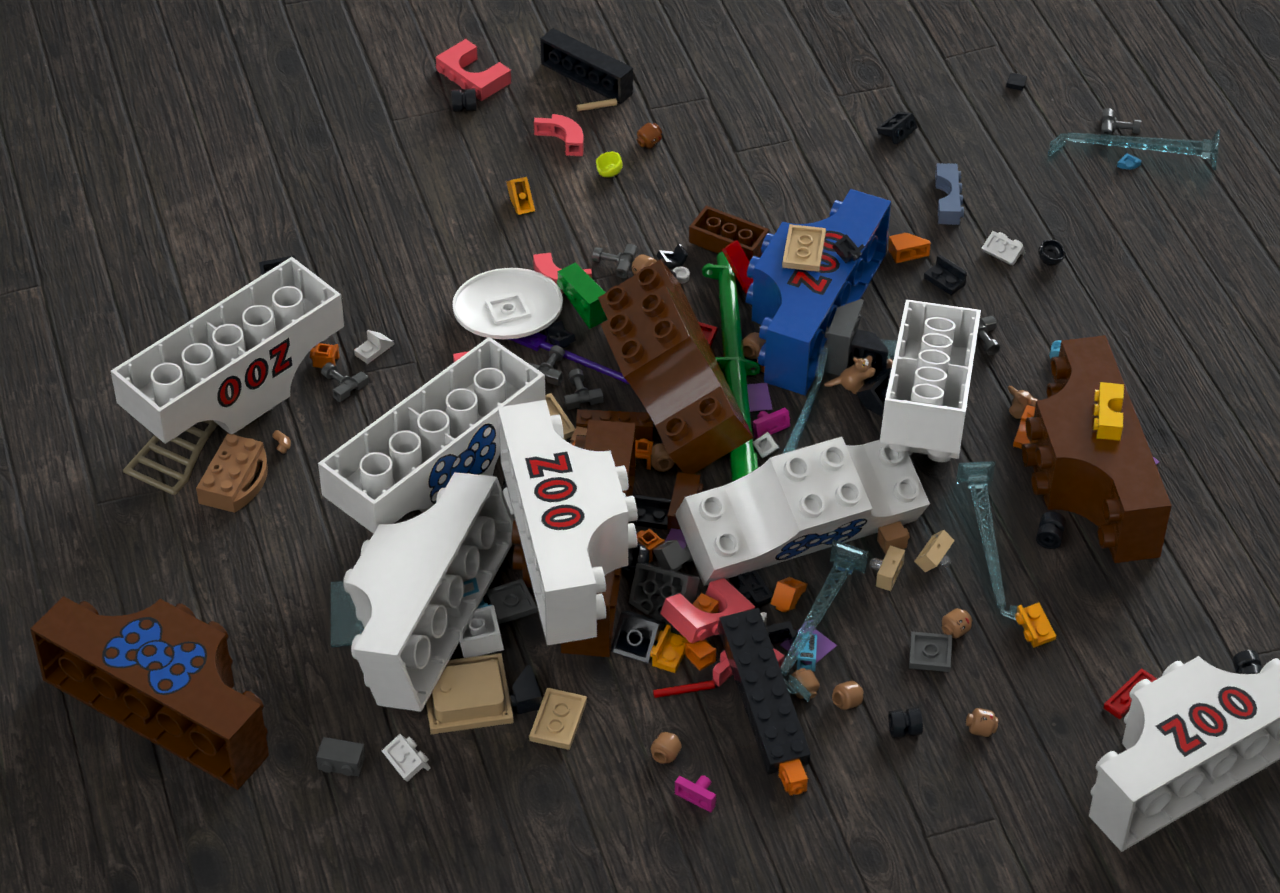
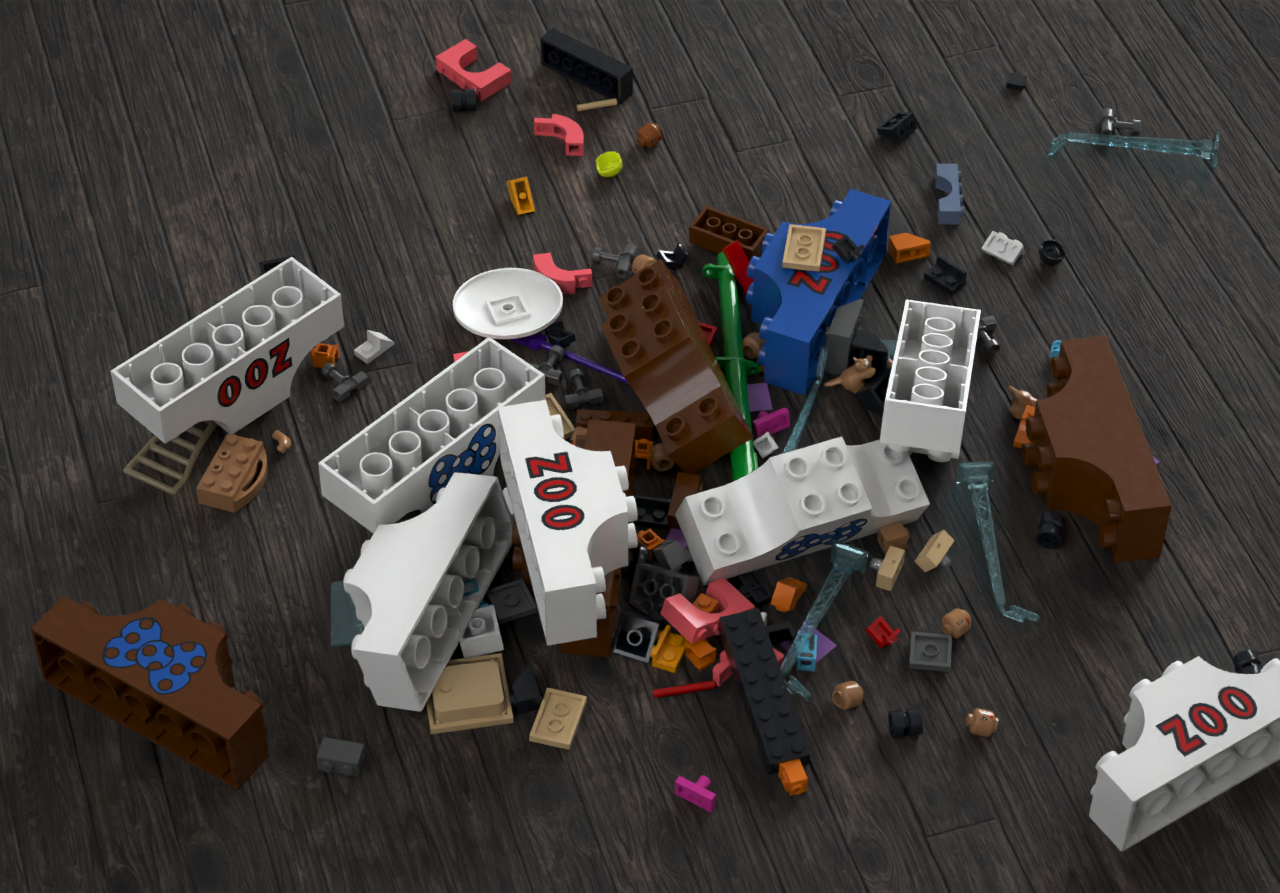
white bracket [382,734,431,782] -> none
green wedge [557,262,607,329] -> none
medium nougat head [650,732,682,763] -> none
white tile [672,266,690,284] -> none
medium nougat head [789,668,820,700] -> none
light orange bracket [1015,602,1056,648] -> none
yellow arch [1093,382,1124,441] -> none
red tile [1103,668,1157,719] -> none
dark azure tile [1117,153,1142,169] -> none
none -> red bracket [865,616,901,649]

